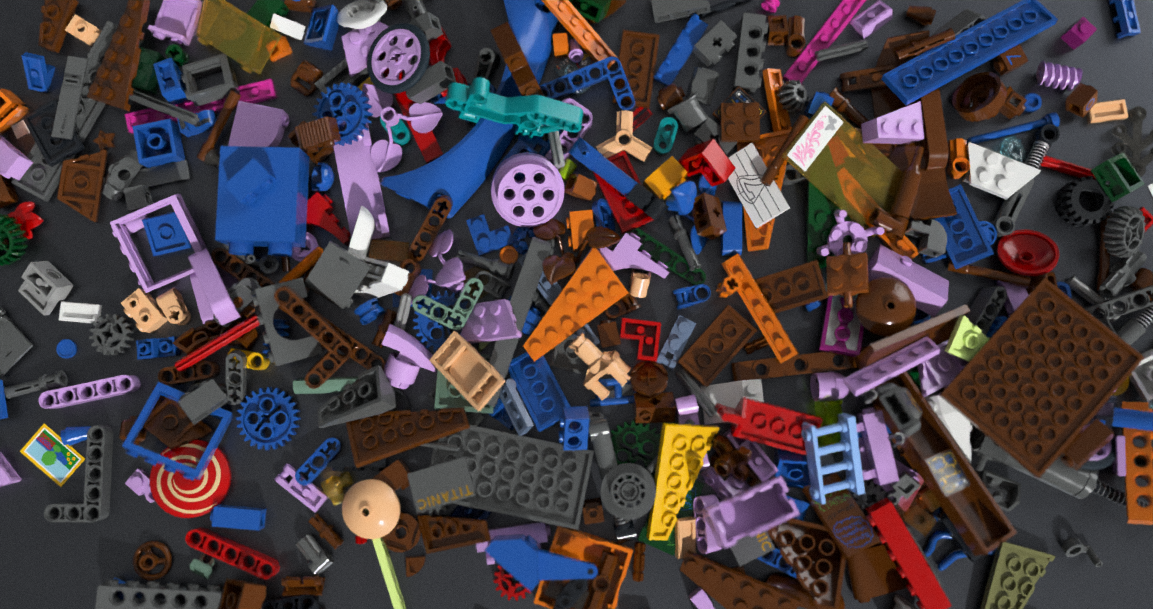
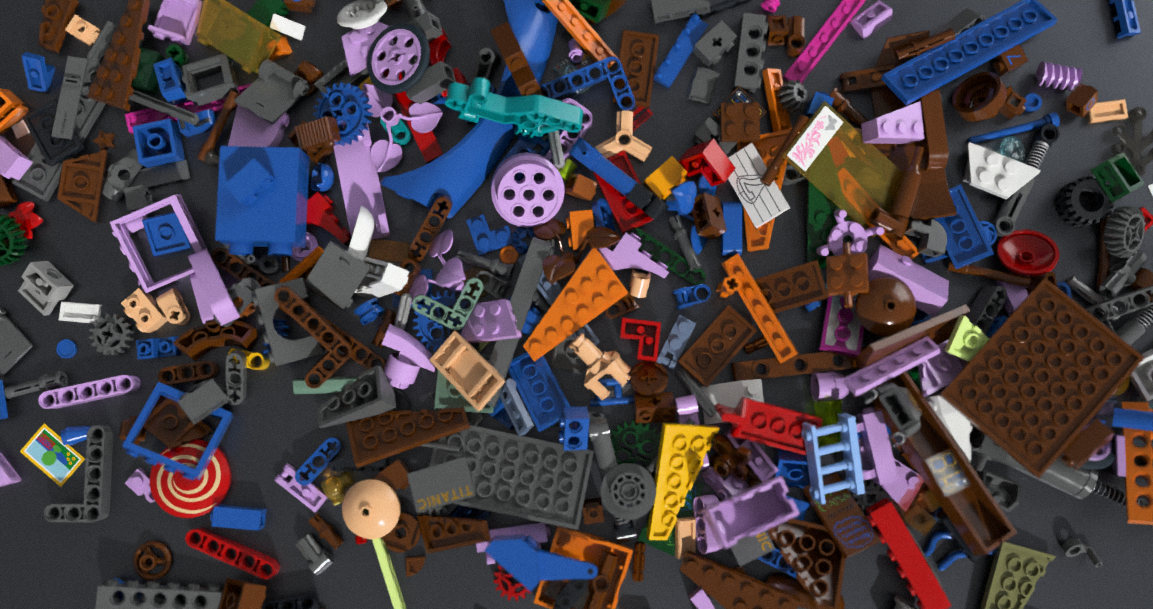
red axle [174,315,260,371] -> none
sand green tile [190,553,215,580] -> none
blue gear [236,387,301,450] -> none
reddish brown hinge [282,575,325,596] -> none
blue slope [303,5,339,51] -> none
orange slope [553,33,569,58] -> none
reddish brown brick [597,319,621,349] -> none
teal plate [653,117,678,155] -> none
reddish brown head [657,83,686,110] -> none
dark grey piece [667,91,709,133] -> none
dark grey axle [815,39,868,61] -> none
reddish brown door [846,543,909,603] -> none
dark grey plate [885,470,921,506] -> none
reddish brown cone [906,6,936,26] -> none
orange piece [947,138,970,179] -> none
red axle [1040,155,1095,179] -> none
magenta brick [1060,17,1097,50] -> none
none -> dark grey door [235,59,309,124]

